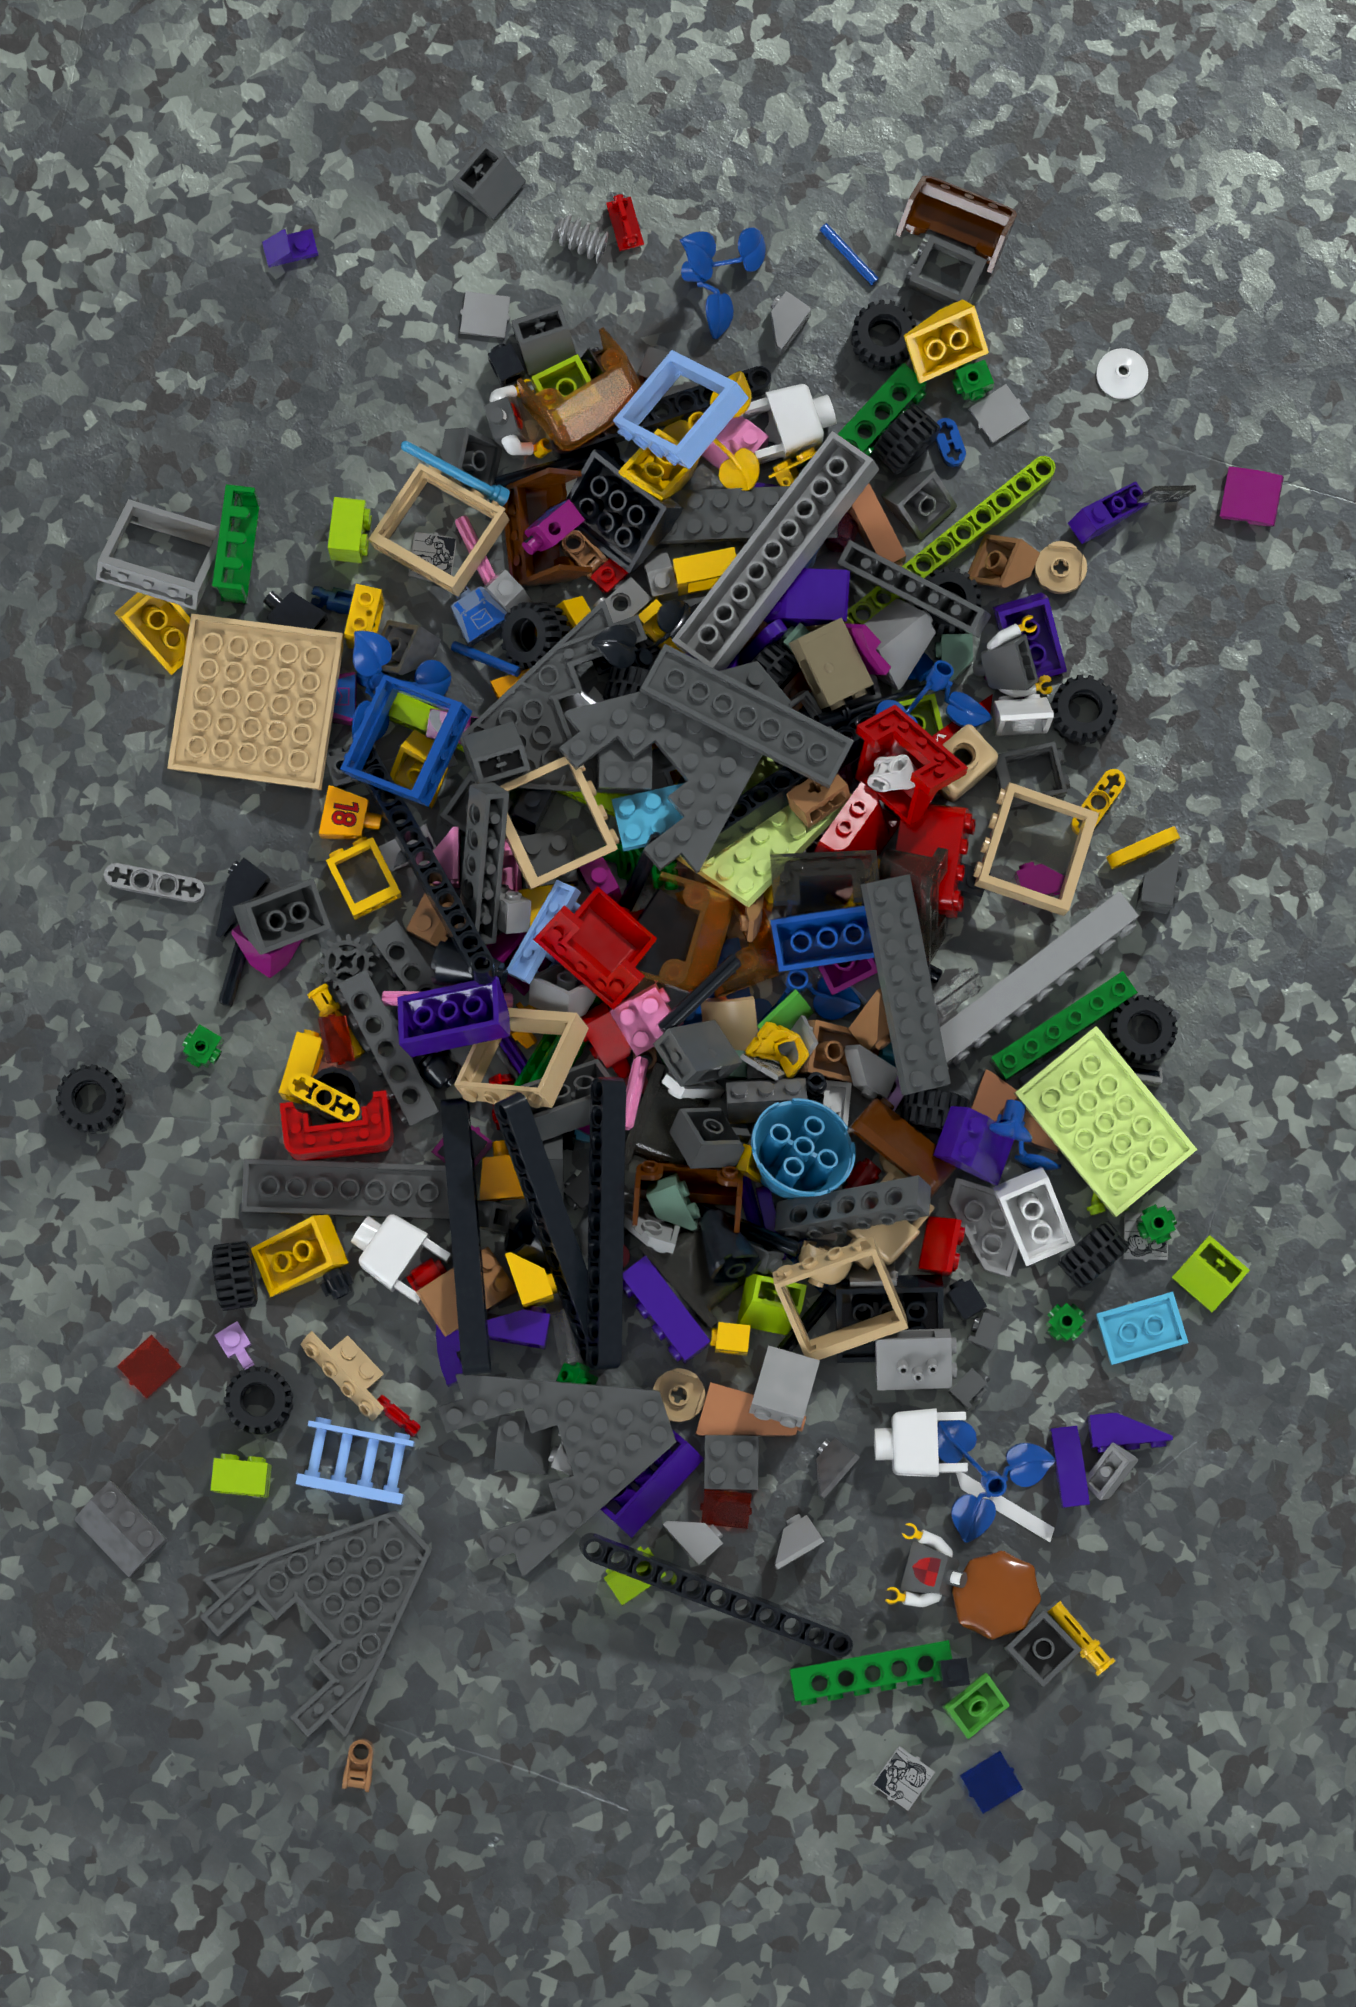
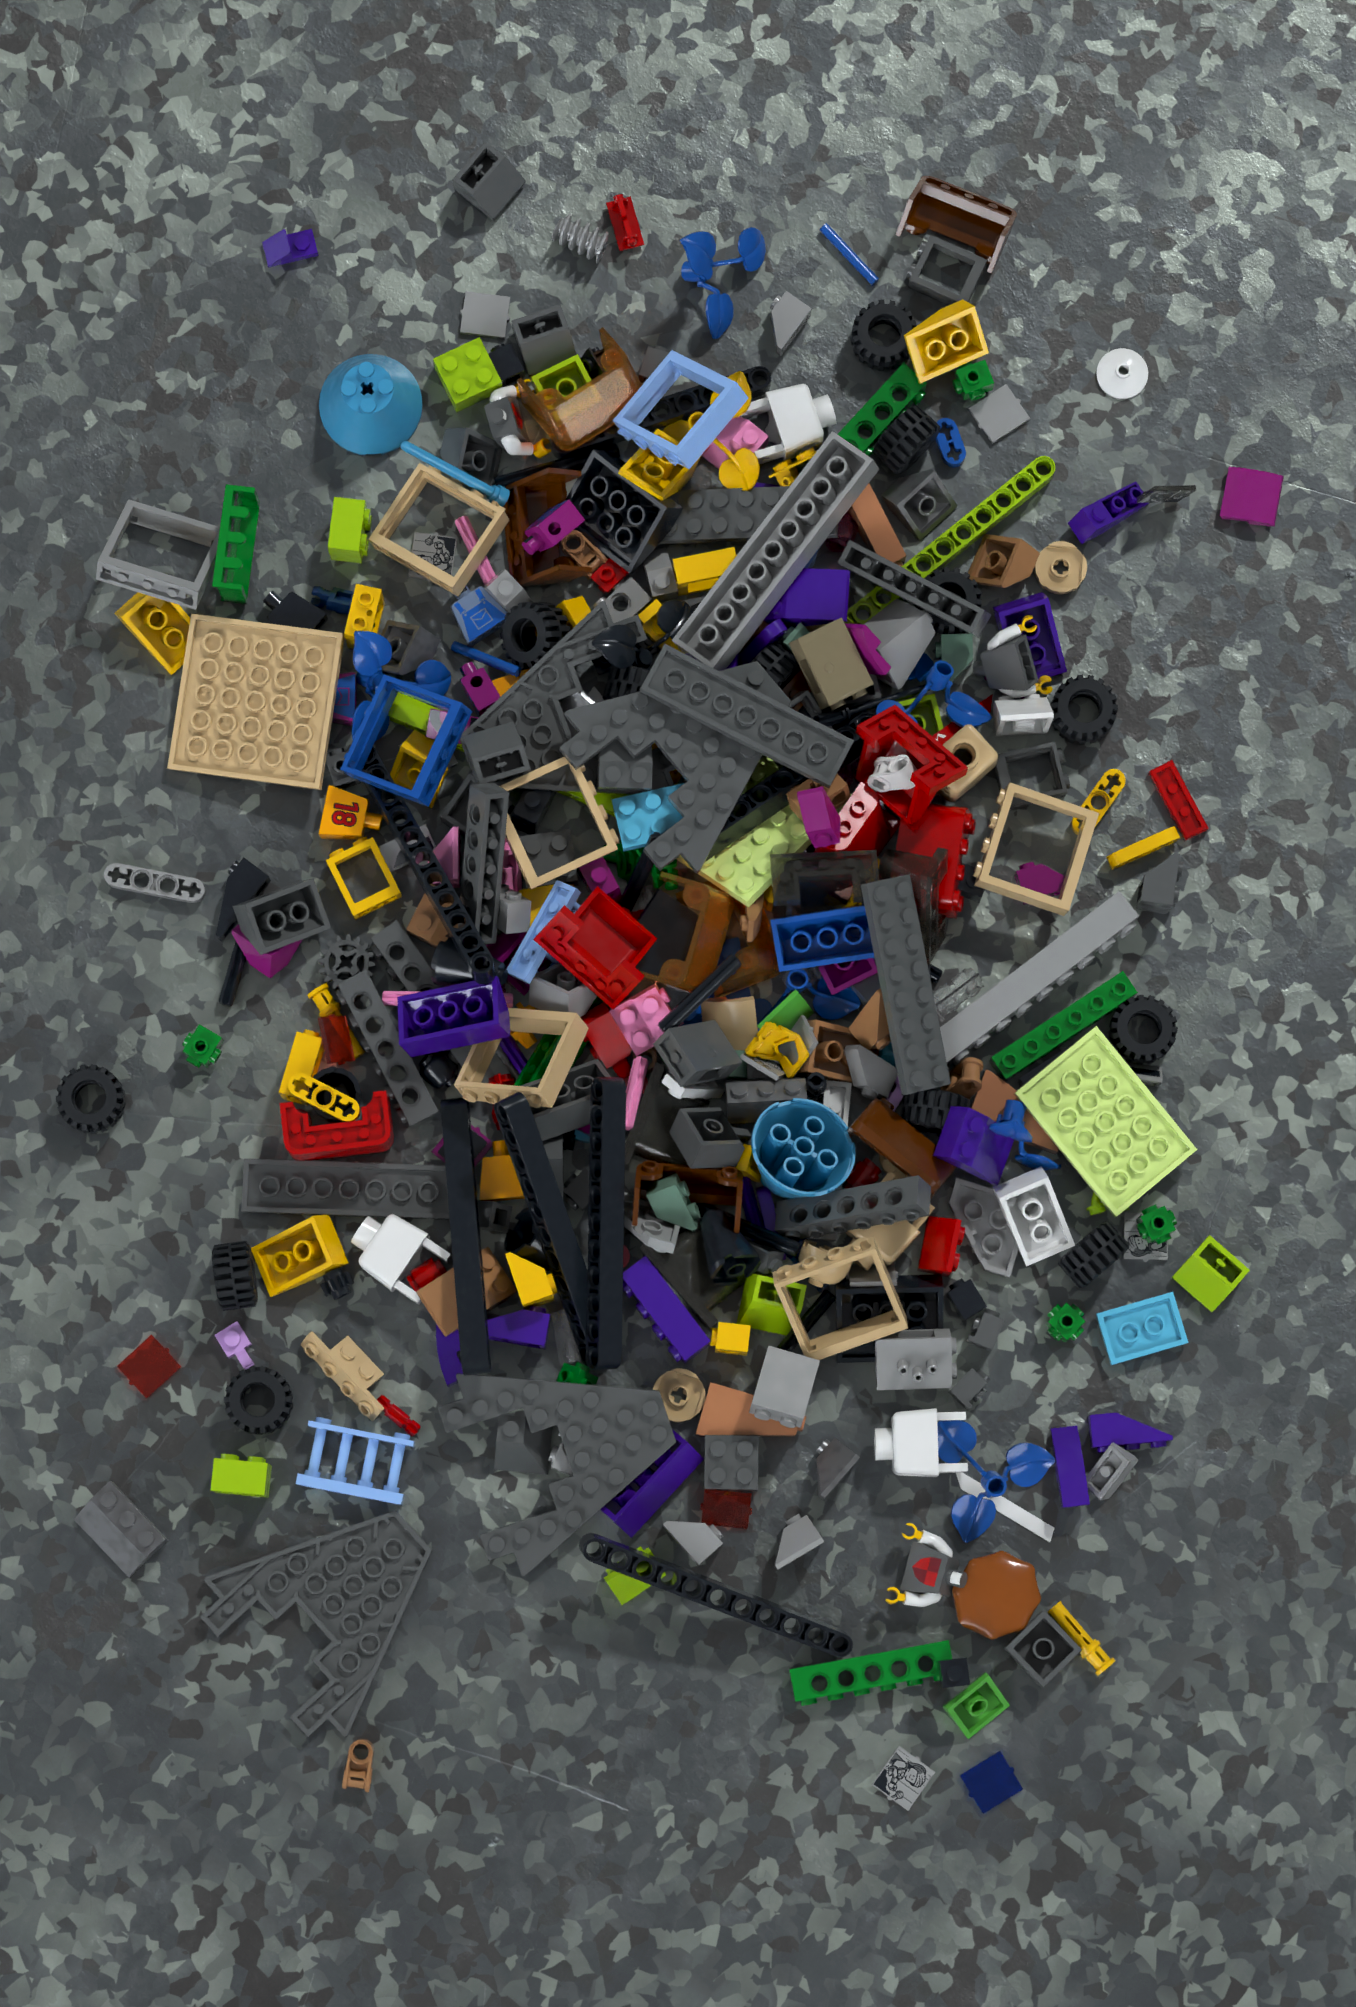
none -> dark azure cone [319,354,422,455]
none -> lime brick [433,337,503,413]
none -> magenta torso [459,662,500,718]
none -> magenta slope [797,786,840,848]
none -> medium nougat piece [940,1057,984,1100]
none -> red tile [1148,760,1209,842]

